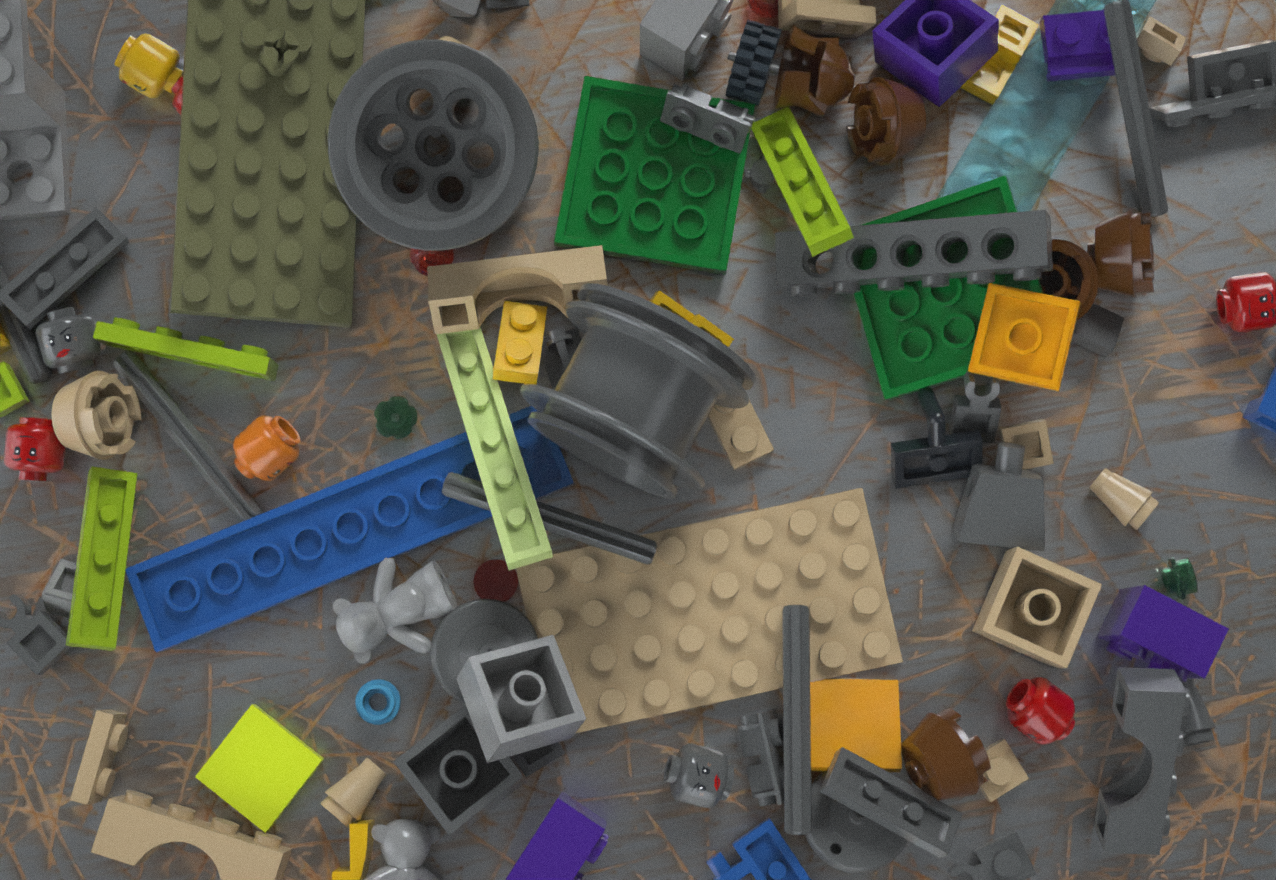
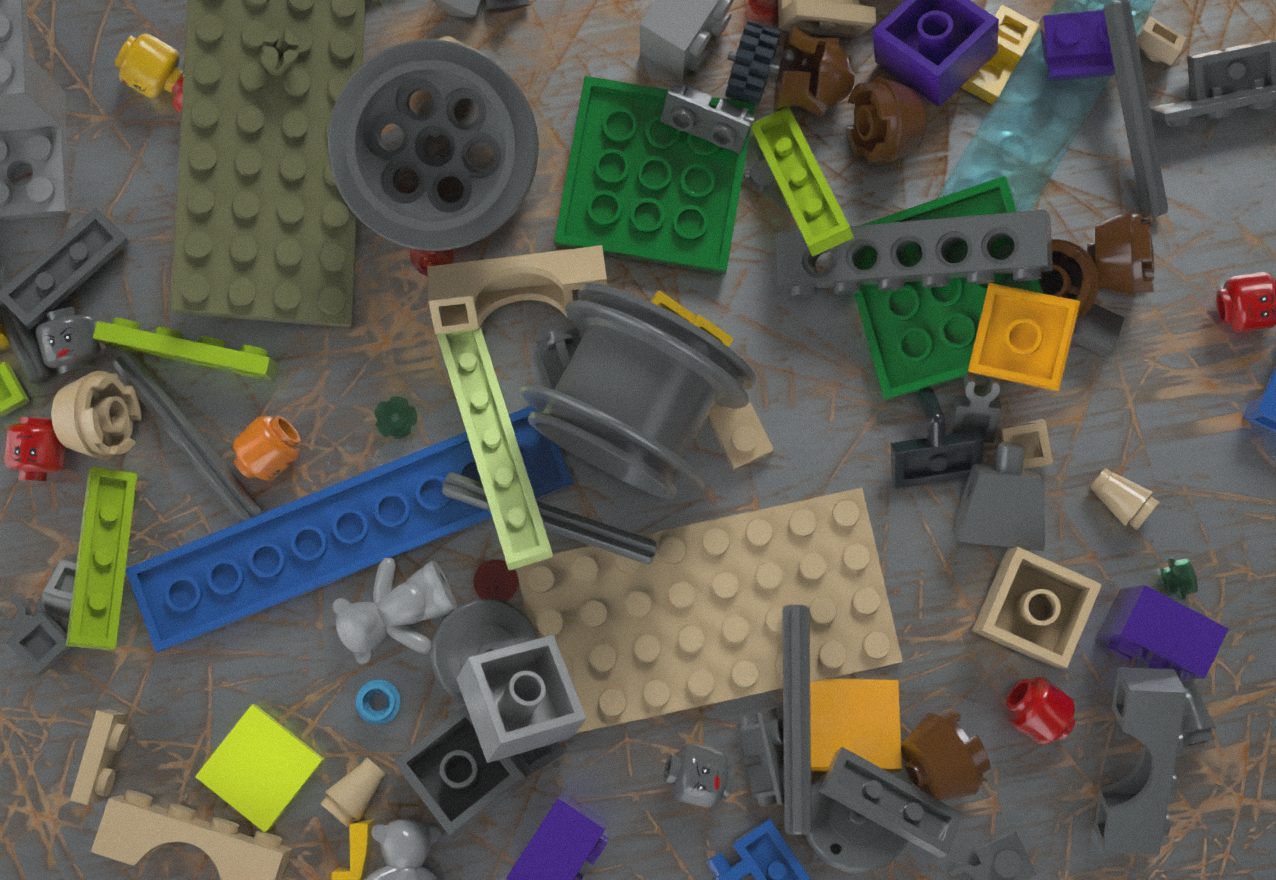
yellow plate [492,301,547,385] -> none
tan plate [979,738,1029,802] -> none

